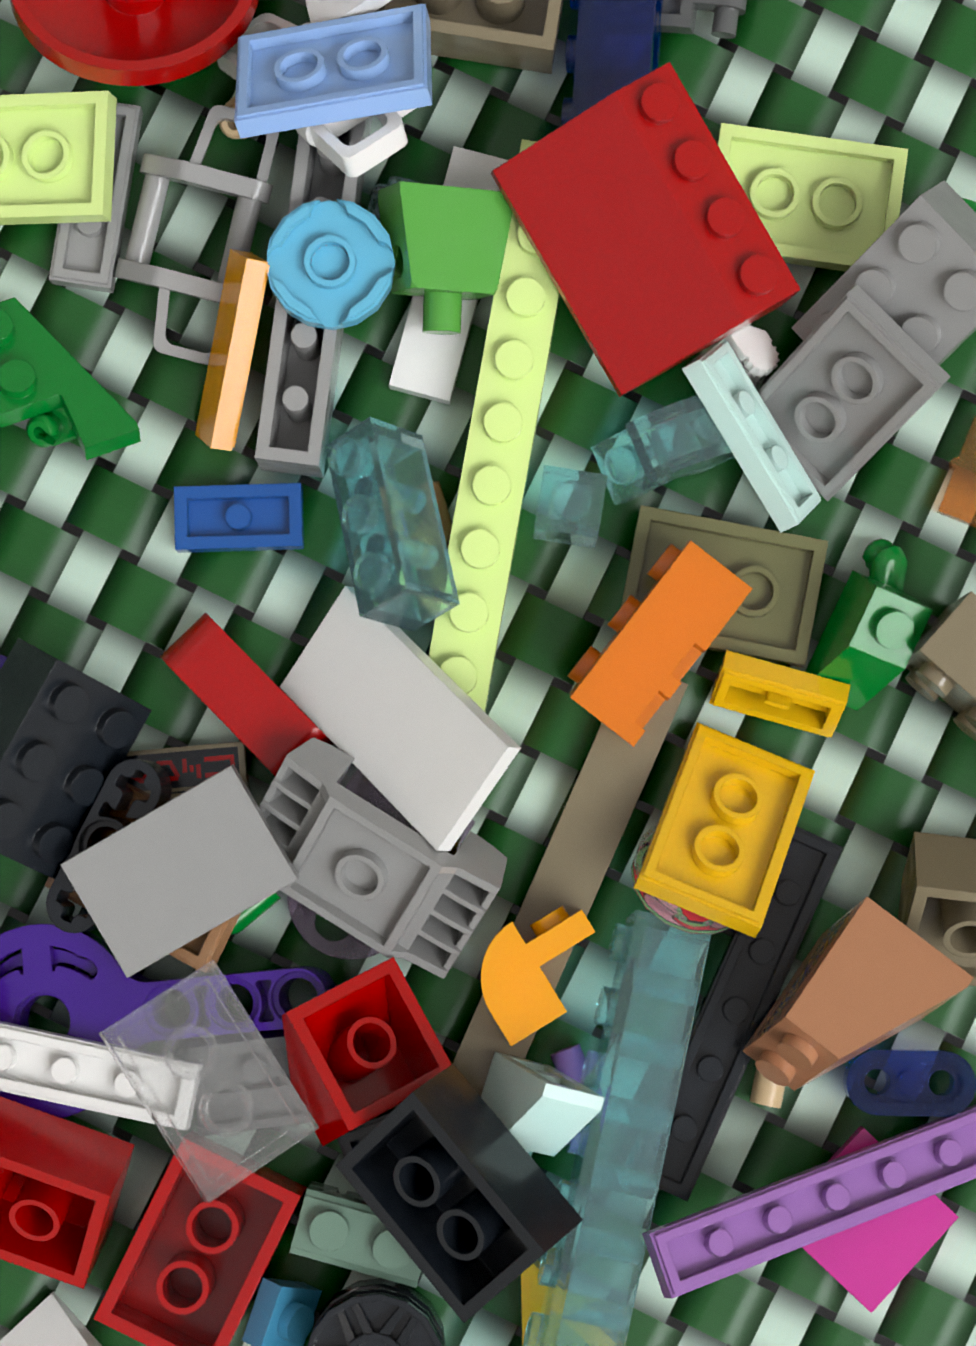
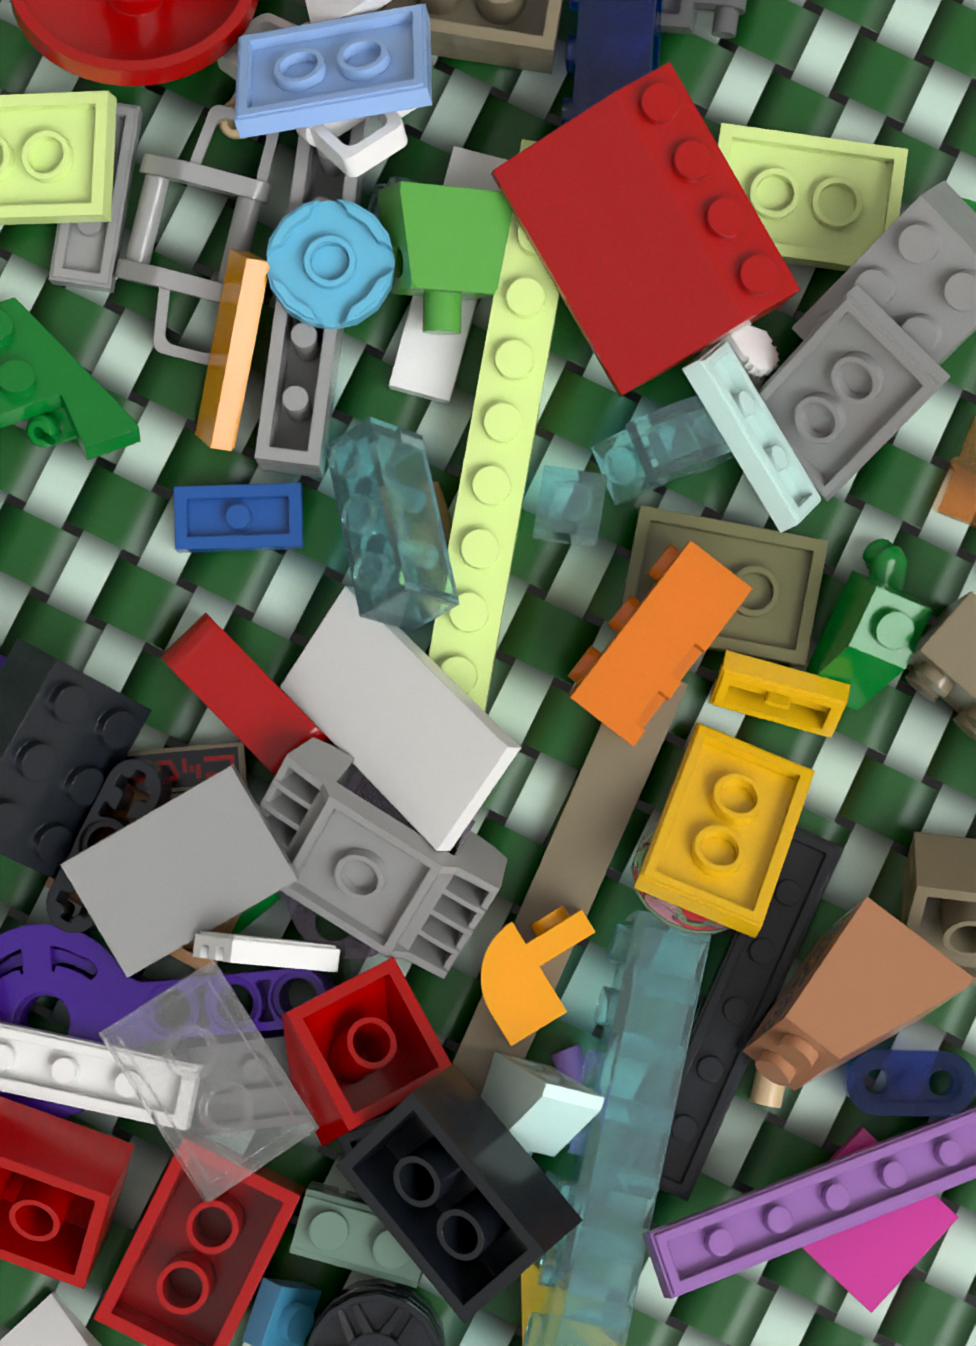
none -> white tile [192,931,340,972]

